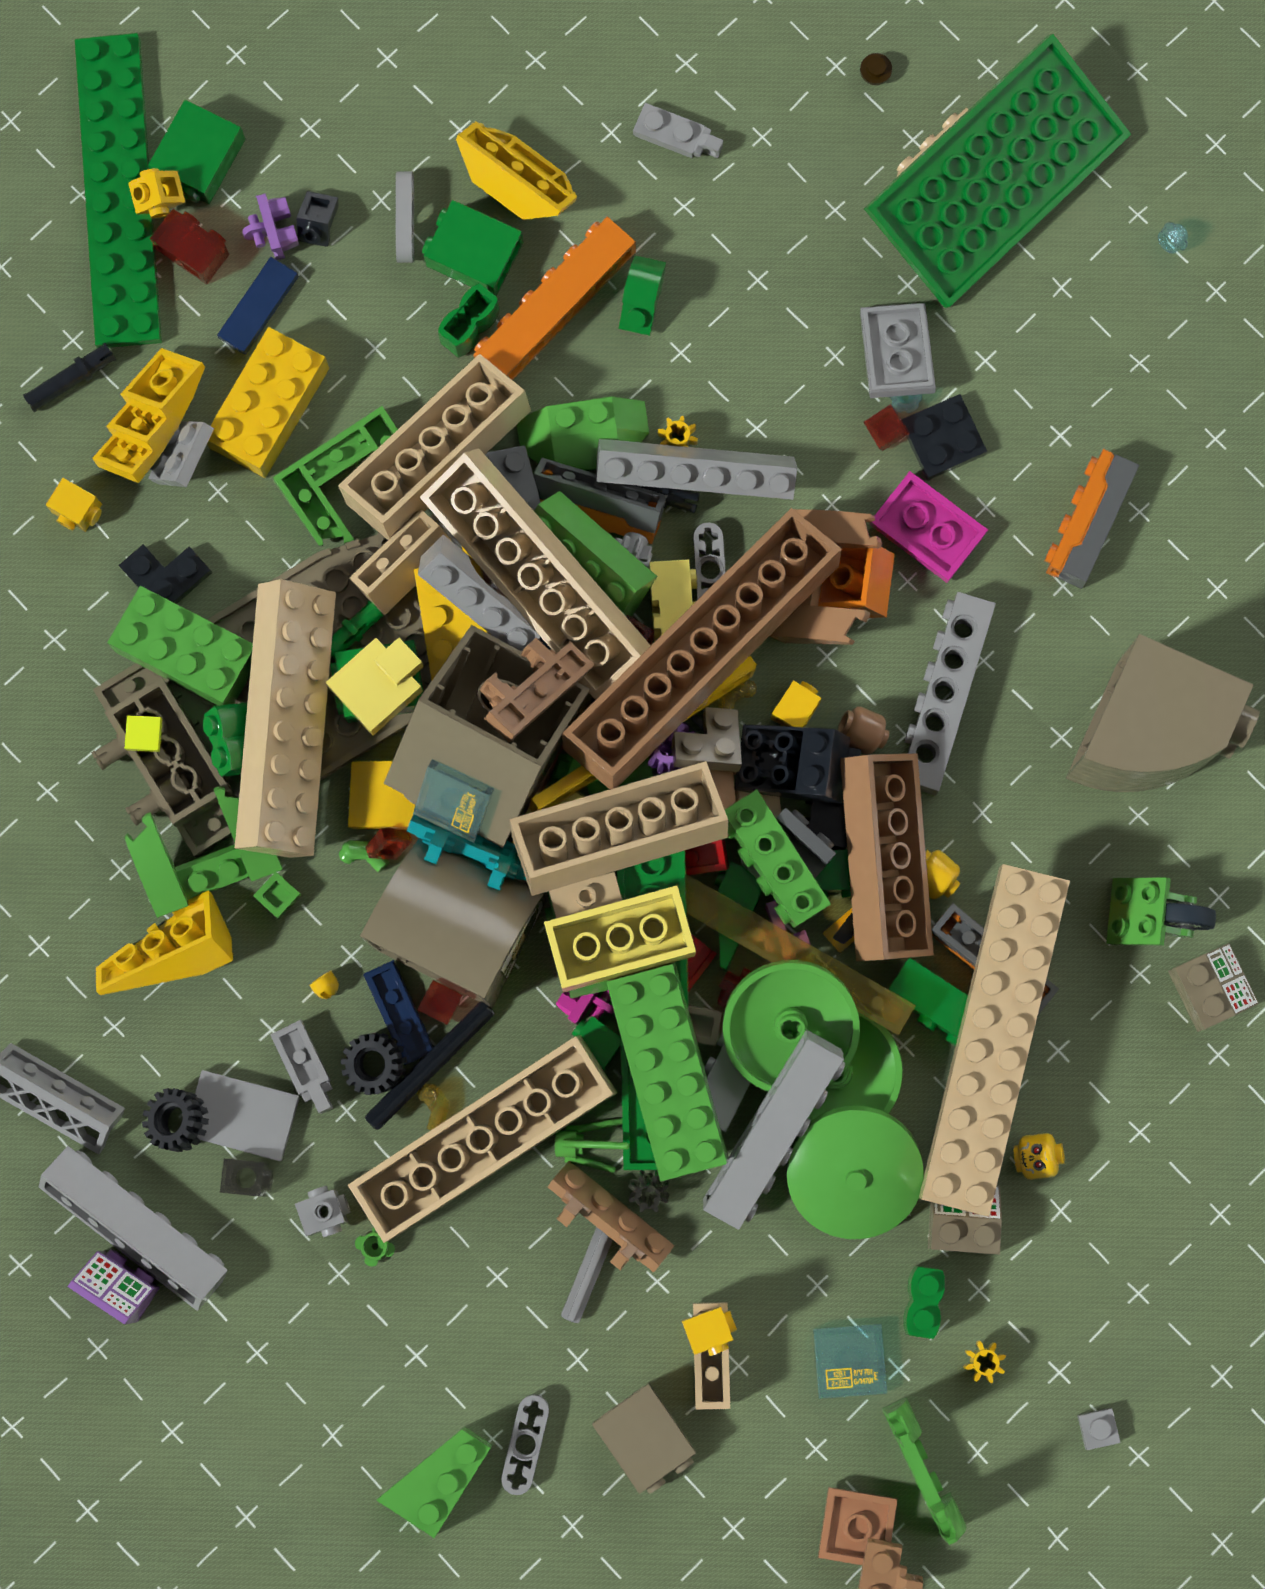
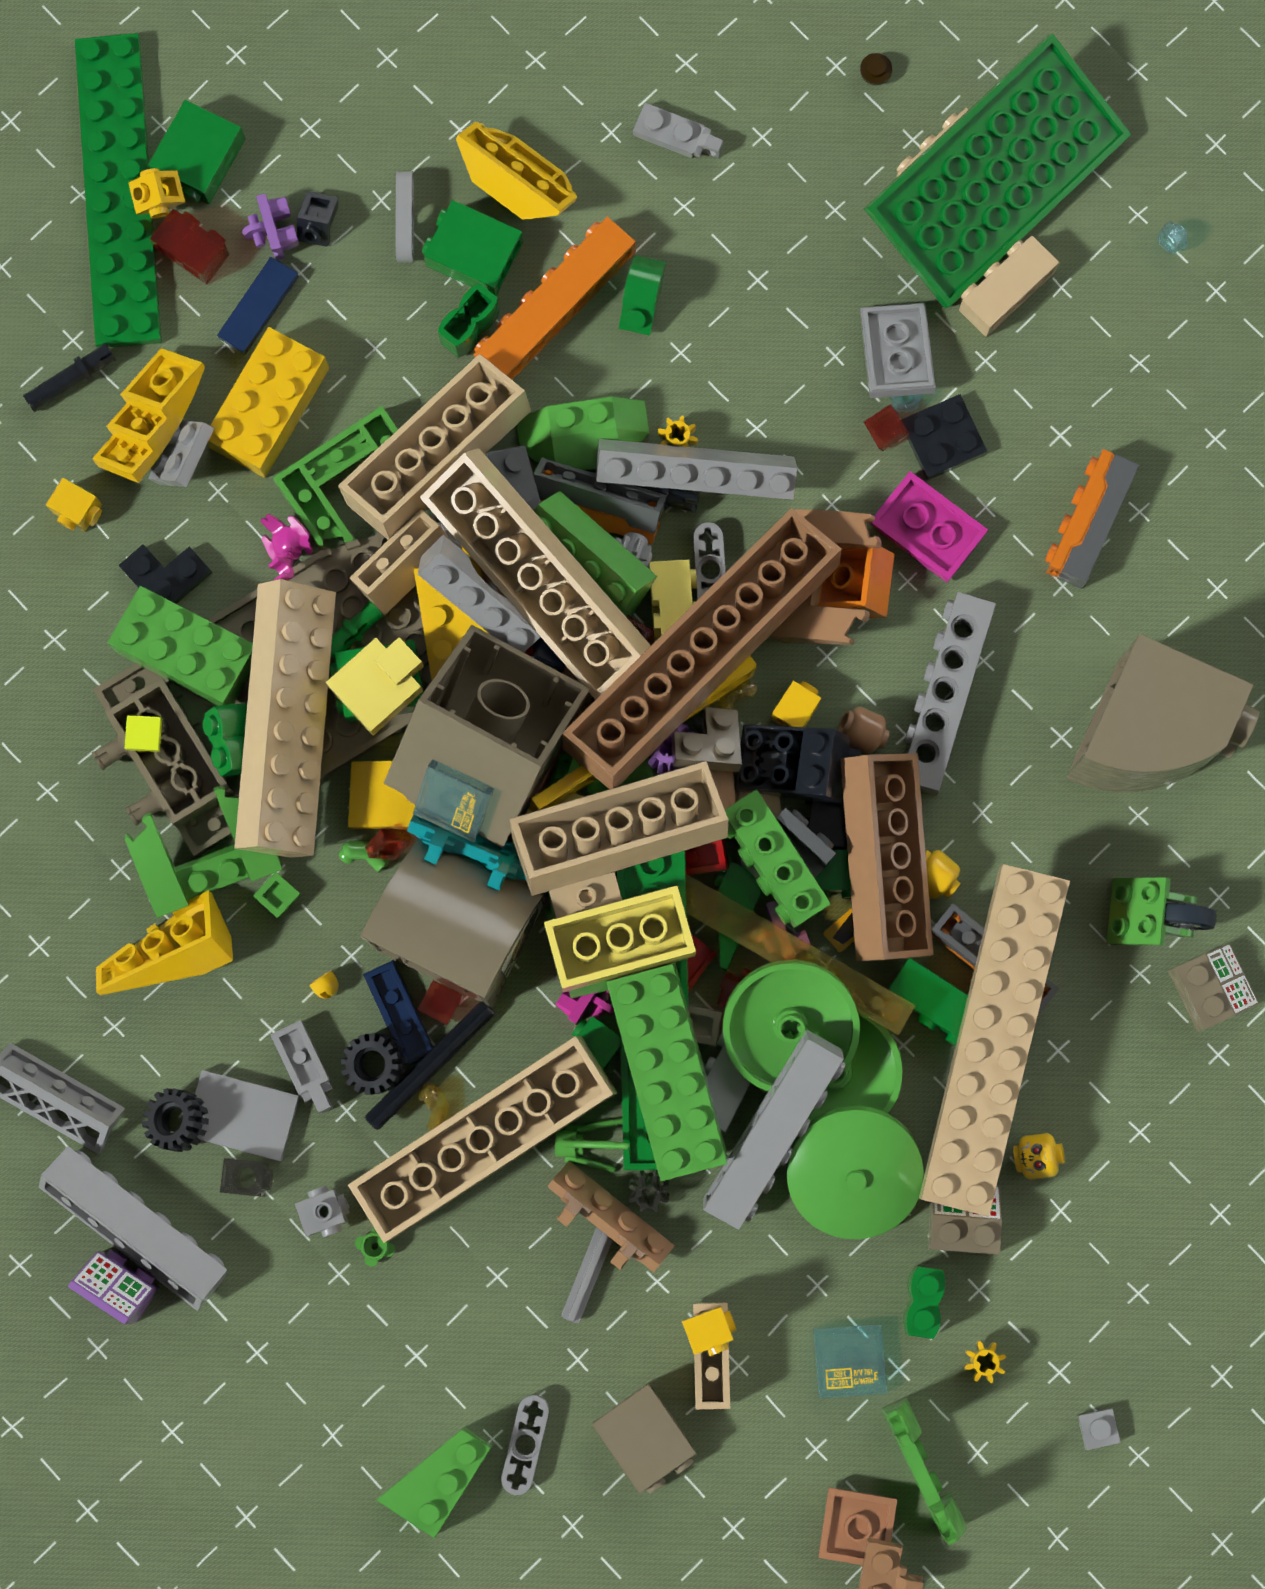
medium nougat hinge [480,638,594,742] -> none
none -> dark pink piece [261,514,313,581]
none -> tan brick [959,236,1059,337]

